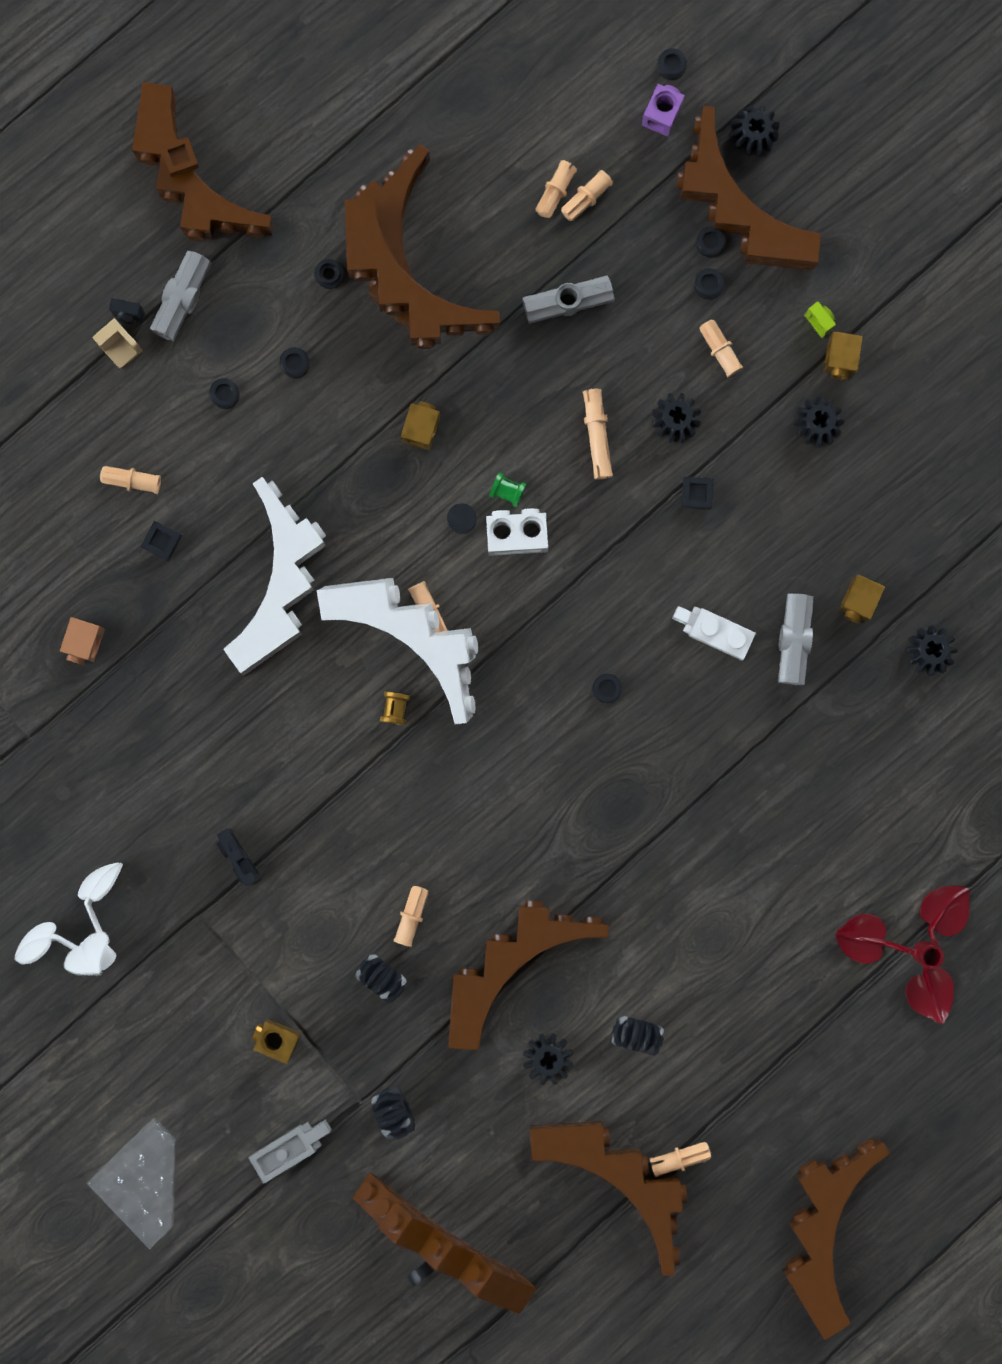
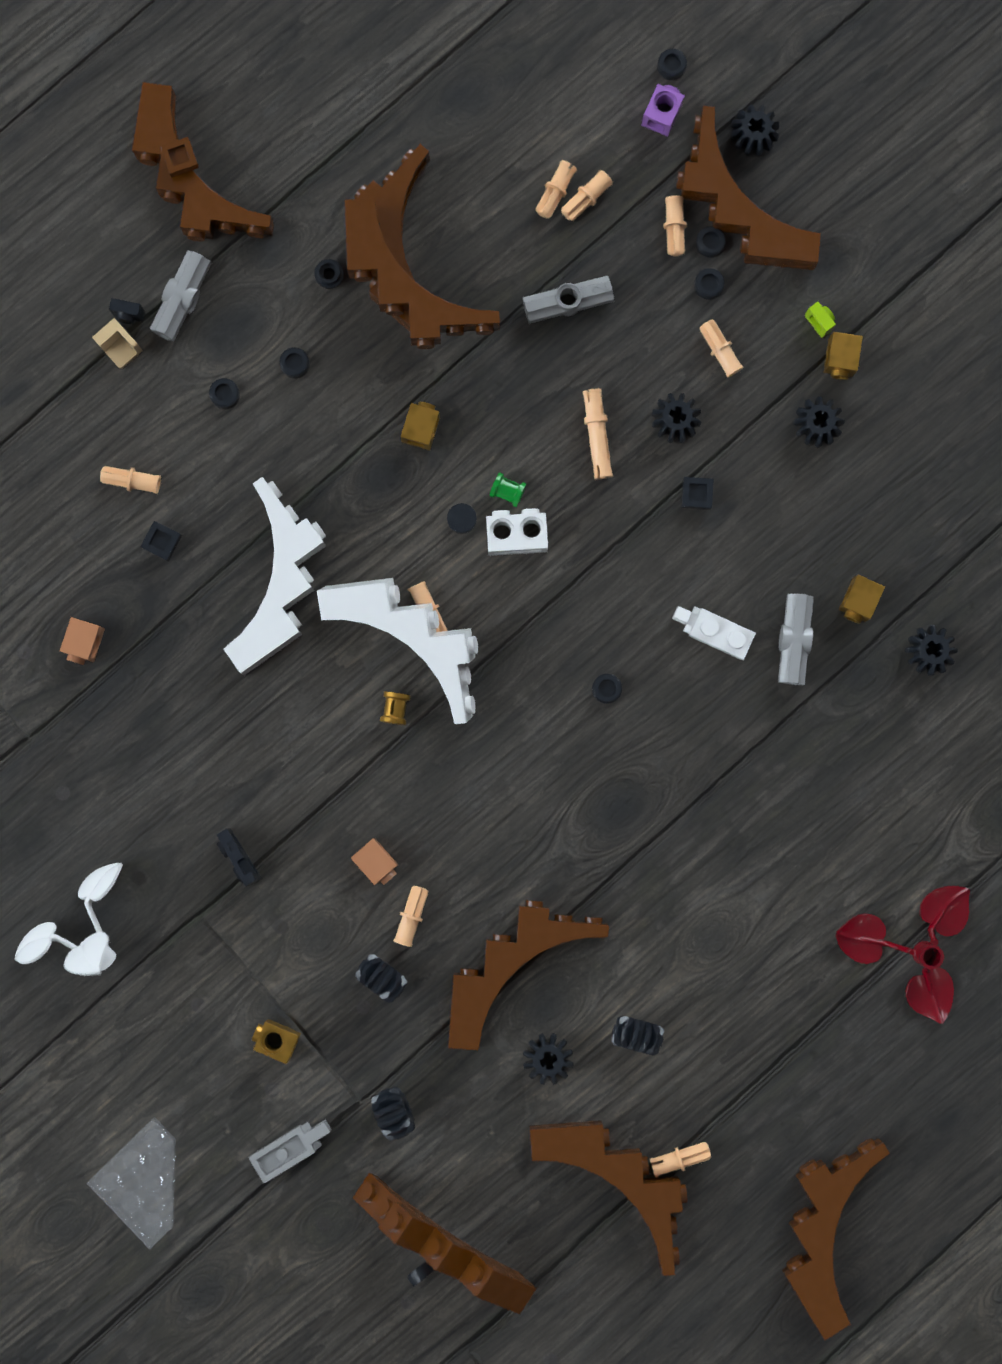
none -> nougat brick [351,838,398,885]
none -> light nougat axle [664,195,687,256]

